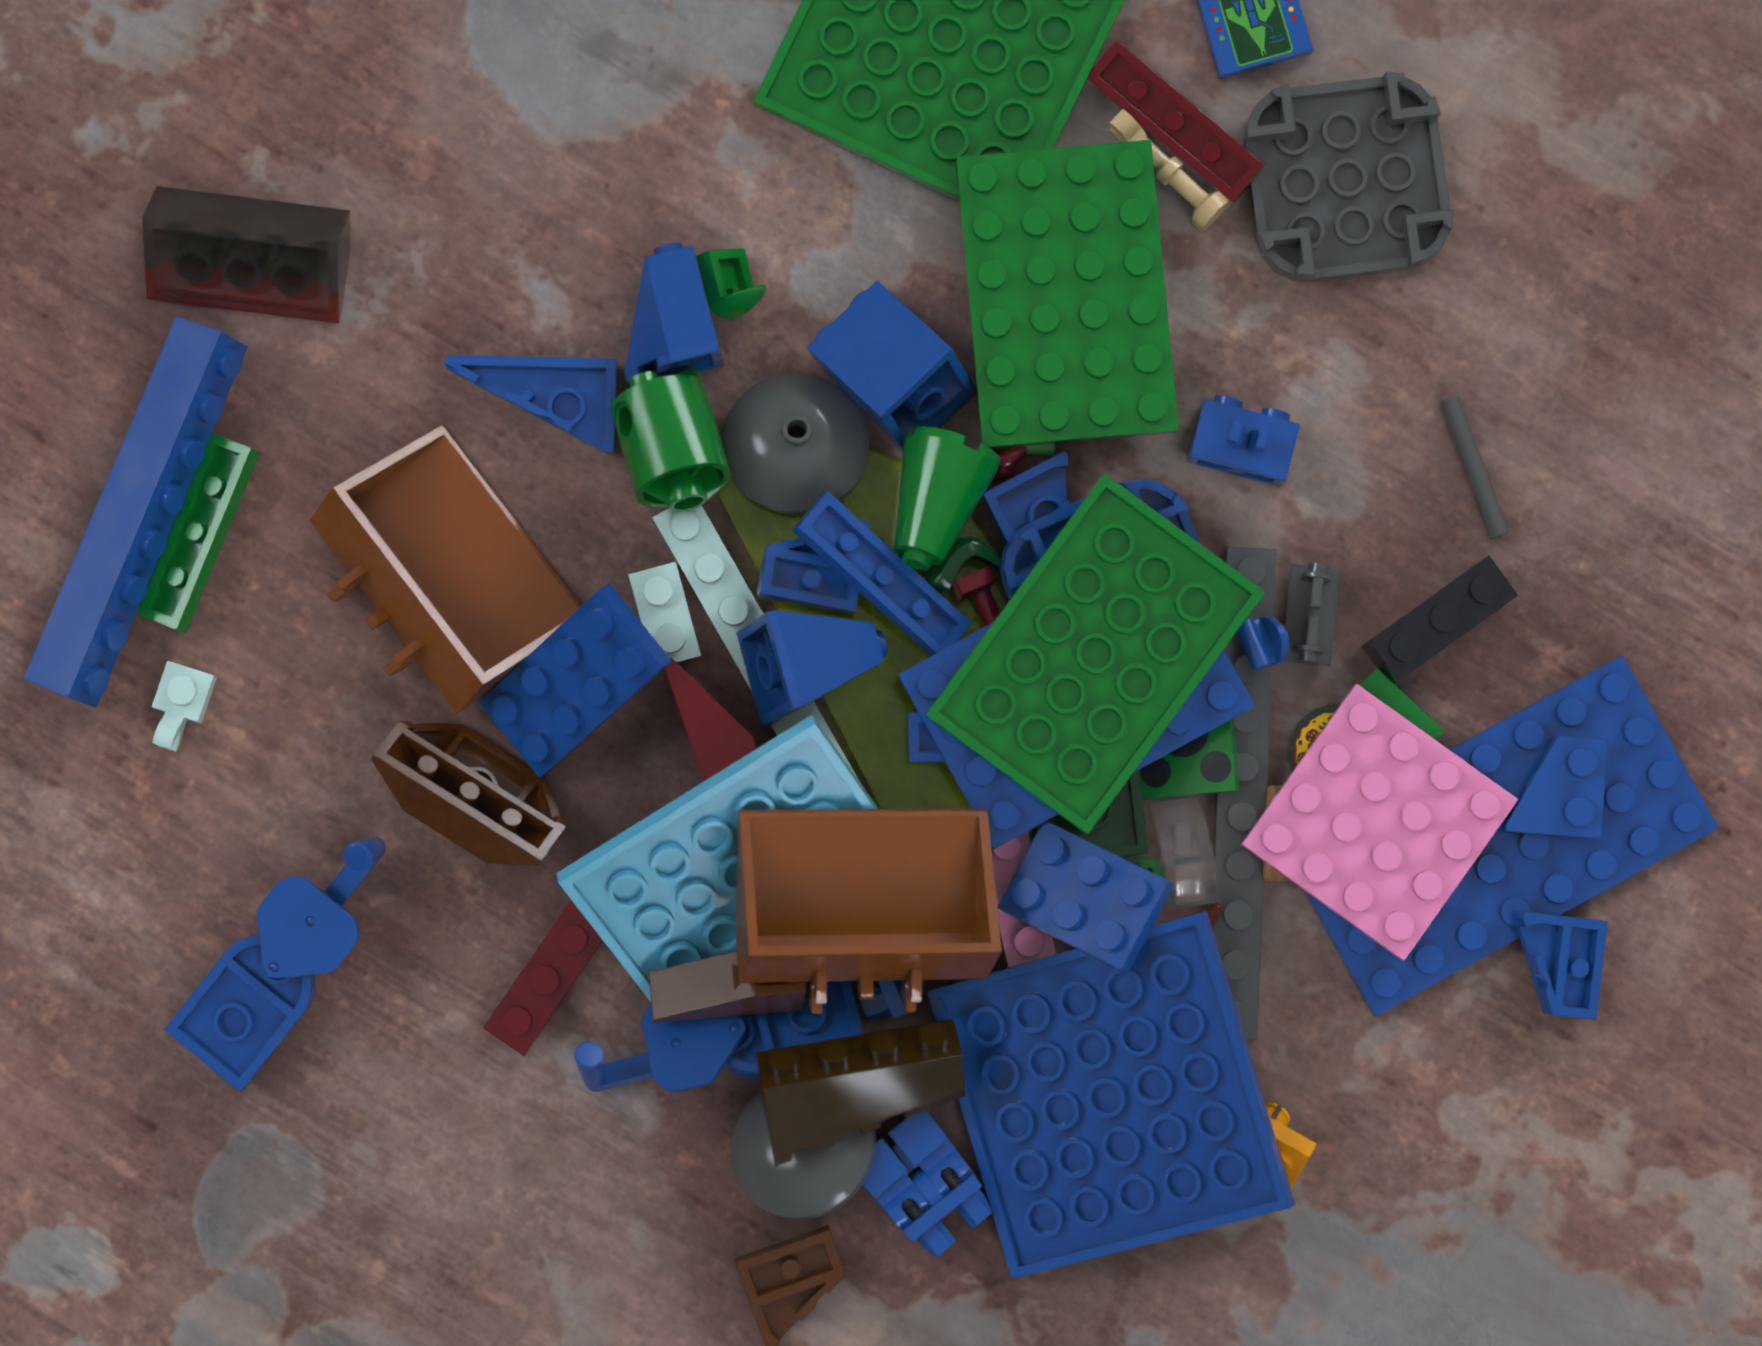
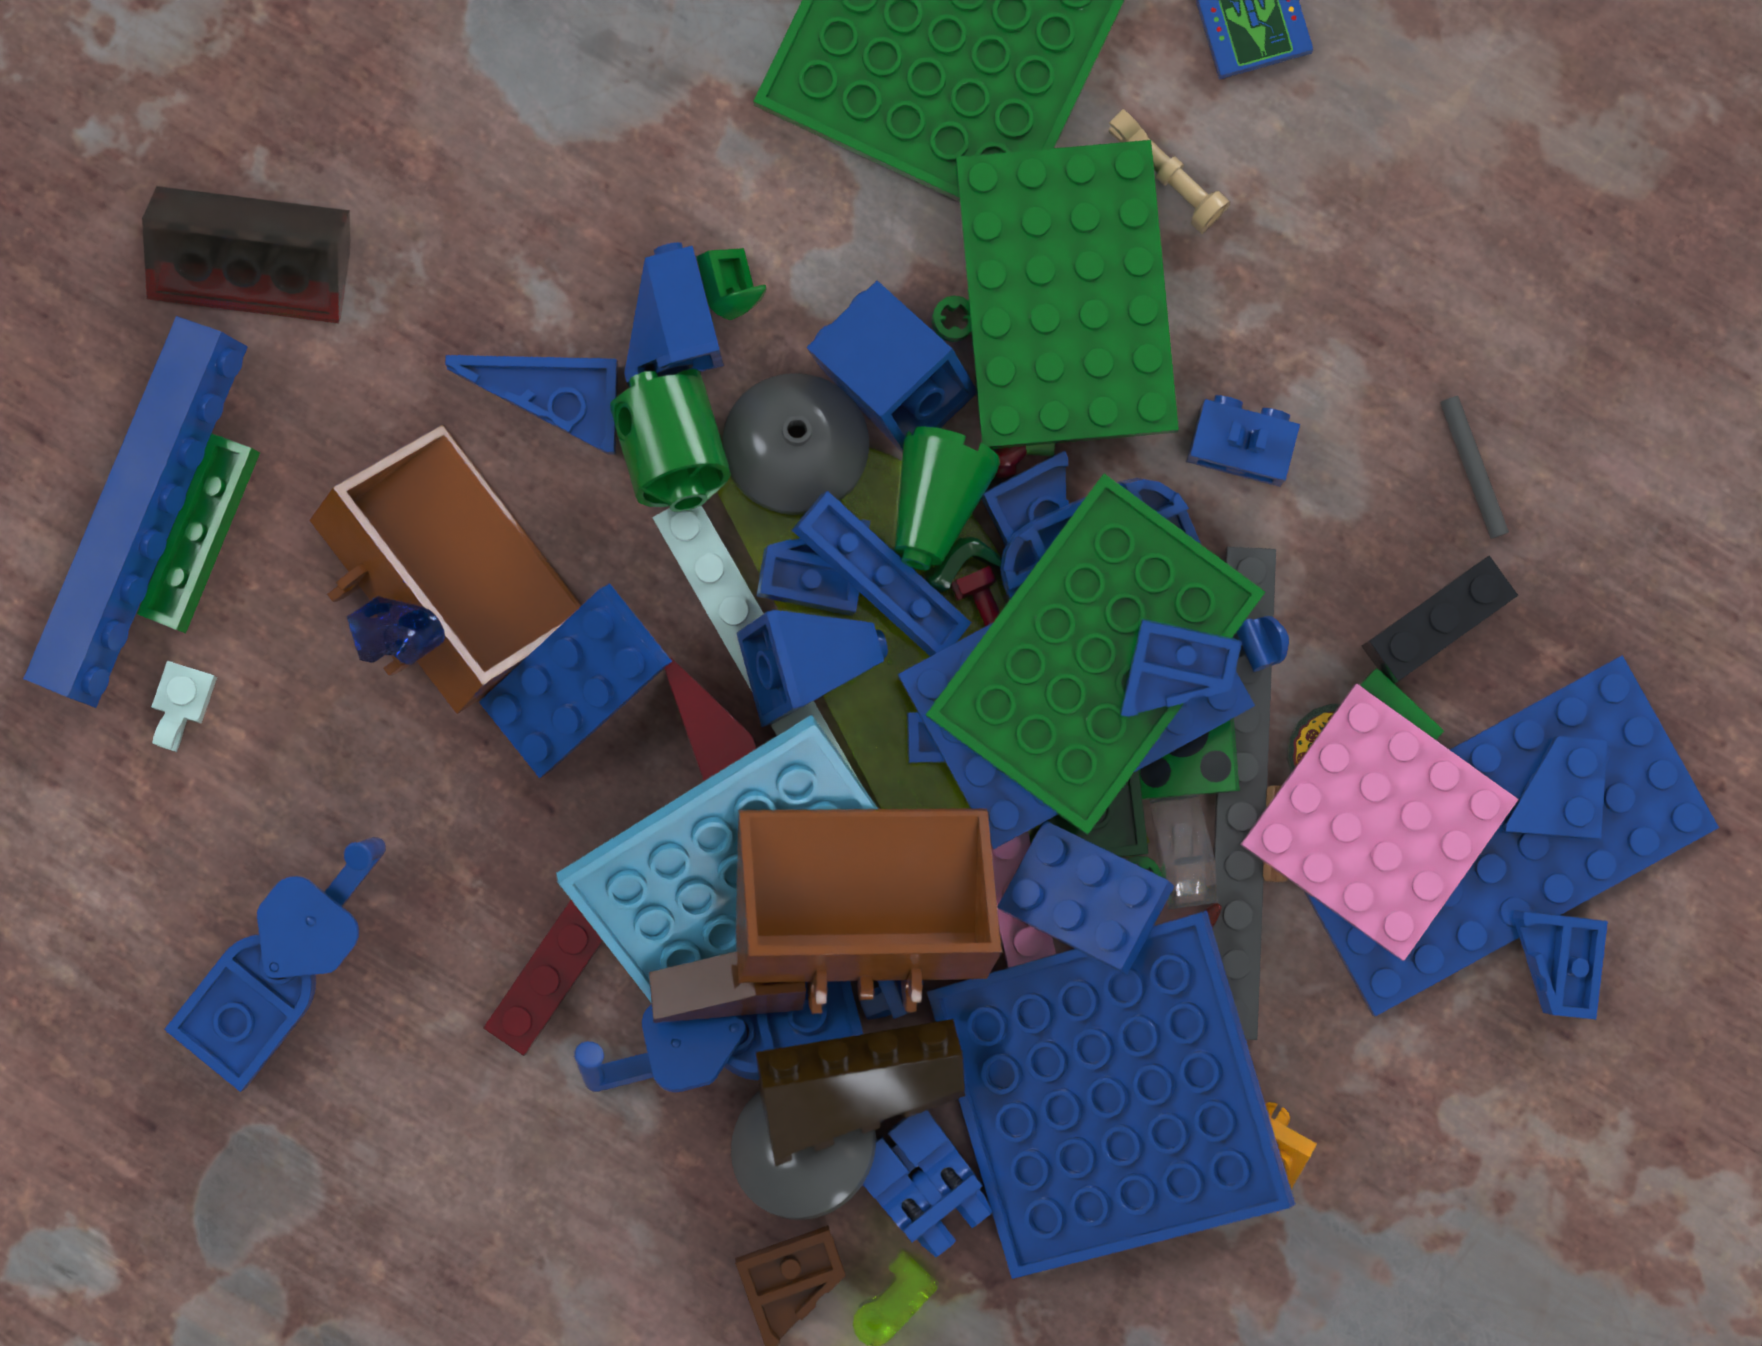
reddish brown wedge [371,721,566,866] -> none
light aqua plate [628,562,702,664] -> none
dark red plate [1087,39,1266,203] -> none
dark grey tile [1244,72,1454,282] -> none
dark grey hinge [1283,563,1340,666] -> none
none -> clear blue leg [347,596,445,664]
none -> clear neon green leg [853,1249,939,1346]
none -> green bush [931,295,971,342]
none -> blue wing [1120,619,1242,717]

